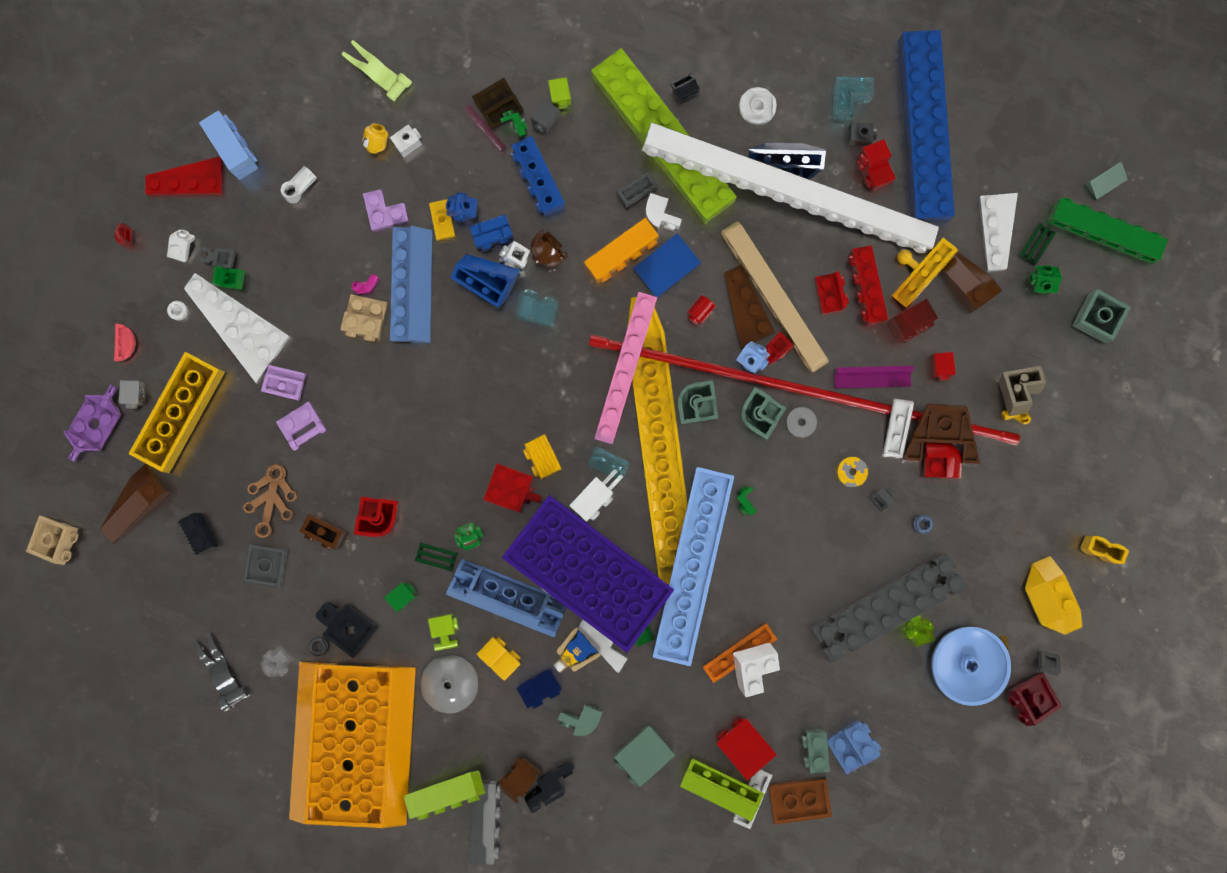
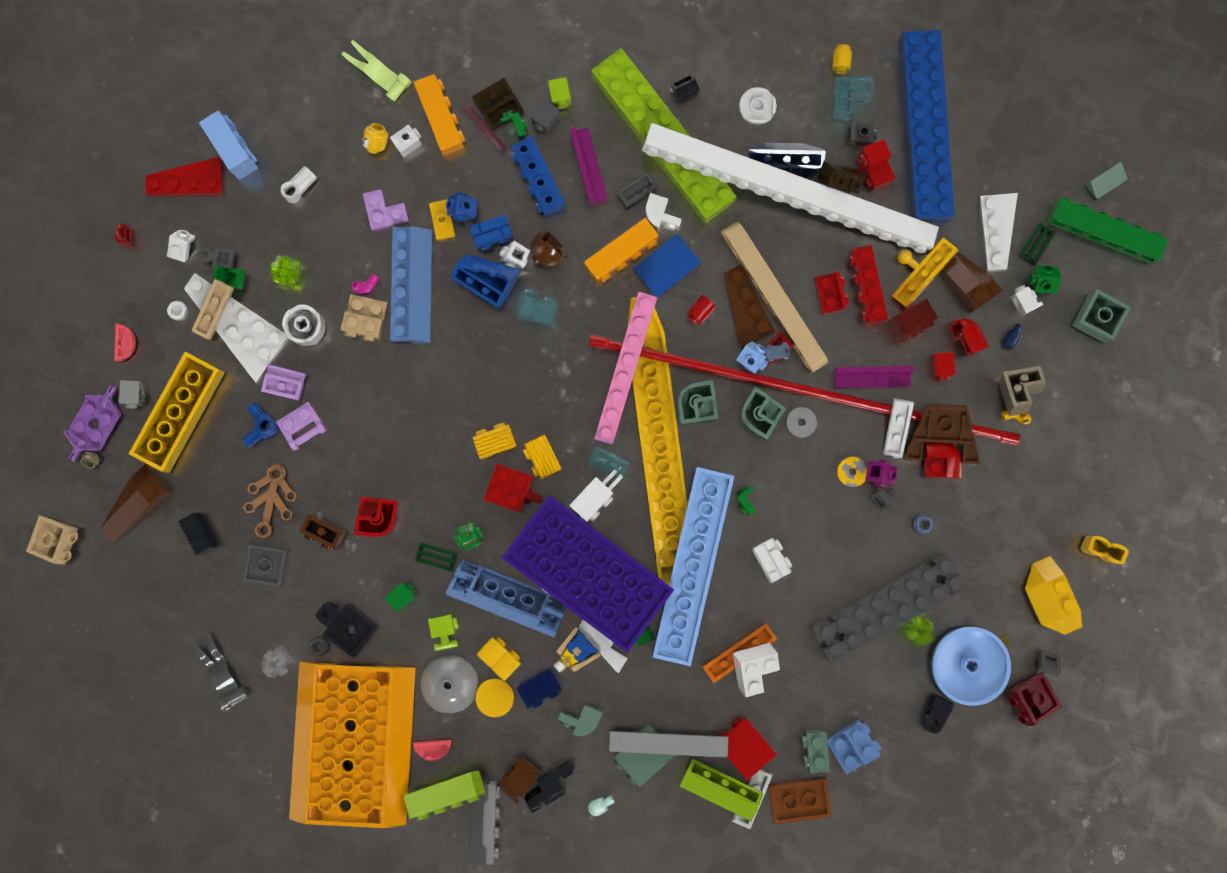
none -> dark tan plate [80,451,100,469]
none -> tan plate [191,279,234,340]
none -> blue axle [242,402,279,448]
none -> clear neon green brick [270,256,301,286]
none -> white brick [282,305,326,346]
none -> coral plate [413,739,452,761]
none -> light orange brick [414,74,465,156]
none -> yellow brick [472,423,517,460]
none -> yellow tile [475,678,514,717]
none -> magenta fence [570,126,608,205]
none -> light aqua cylinder [588,796,615,816]
none -> light grey tile [609,731,728,757]
none -> white brick [752,538,792,583]
none -> sand blue bush [766,342,790,362]
none -> dark brown brick [817,161,866,194]
none -> yellow brick [832,44,852,75]
none -> magenta brick [865,460,898,488]
none -> black piece [922,694,954,734]
none -> red brick [948,318,989,356]
none -> dark blue cylinder [1003,323,1023,349]
none -> white brick [1010,285,1043,316]

